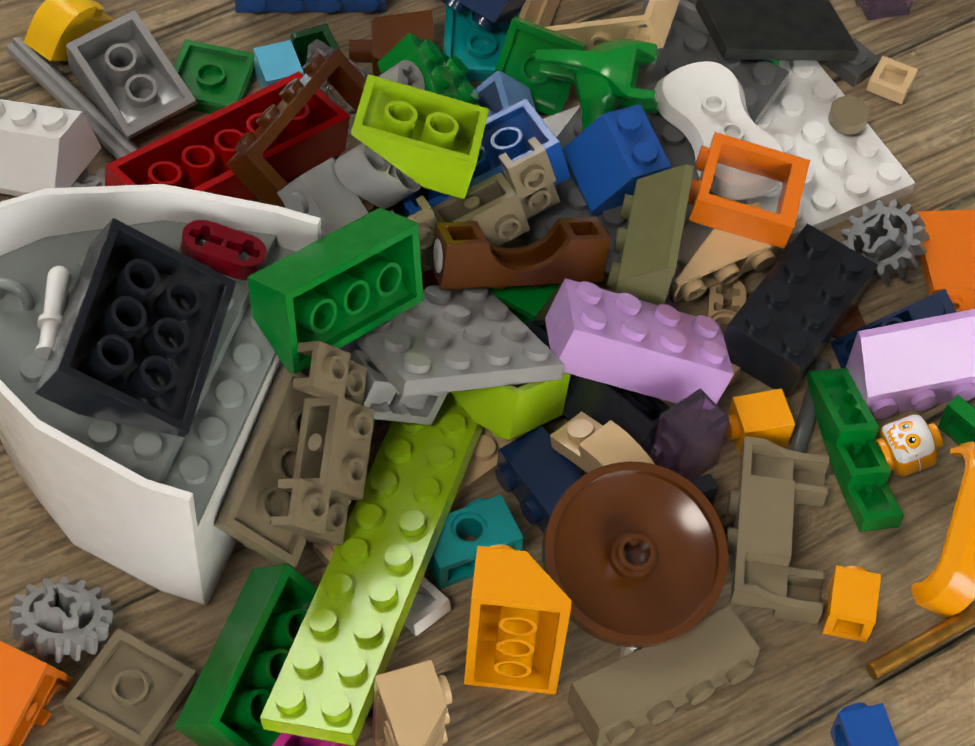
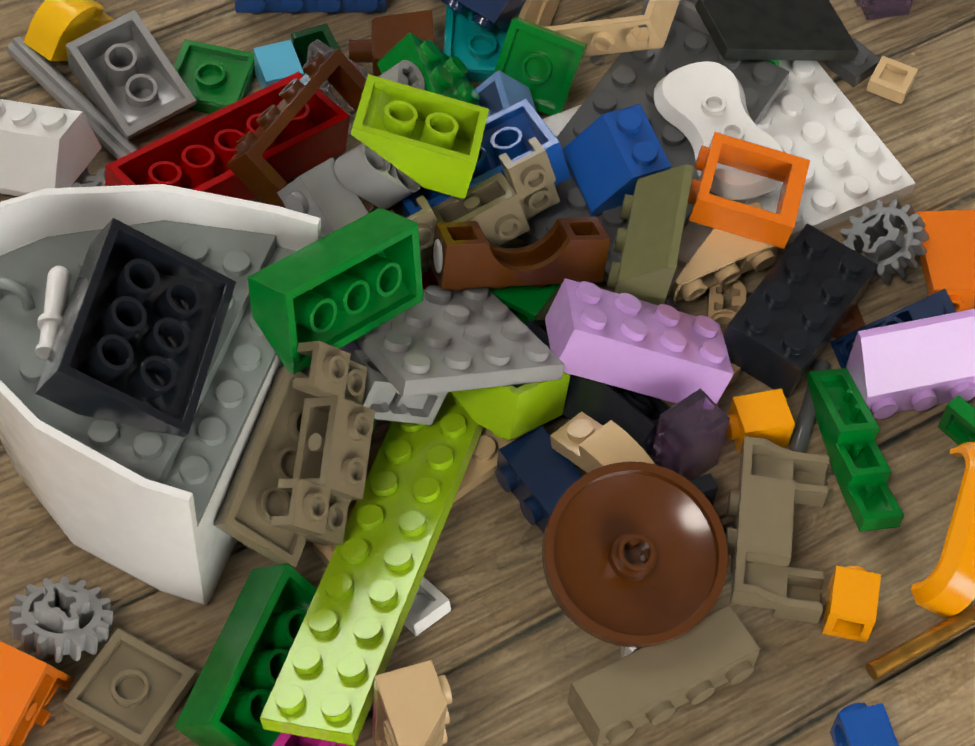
dark red beam [180,220,267,280] -> none
teal brick [428,495,524,590] -> none
light orange slope [464,545,572,695] -> none
green piece [535,39,658,132] -> none
dark tan tile [828,96,870,134] -> none
head [875,414,943,477] -> none

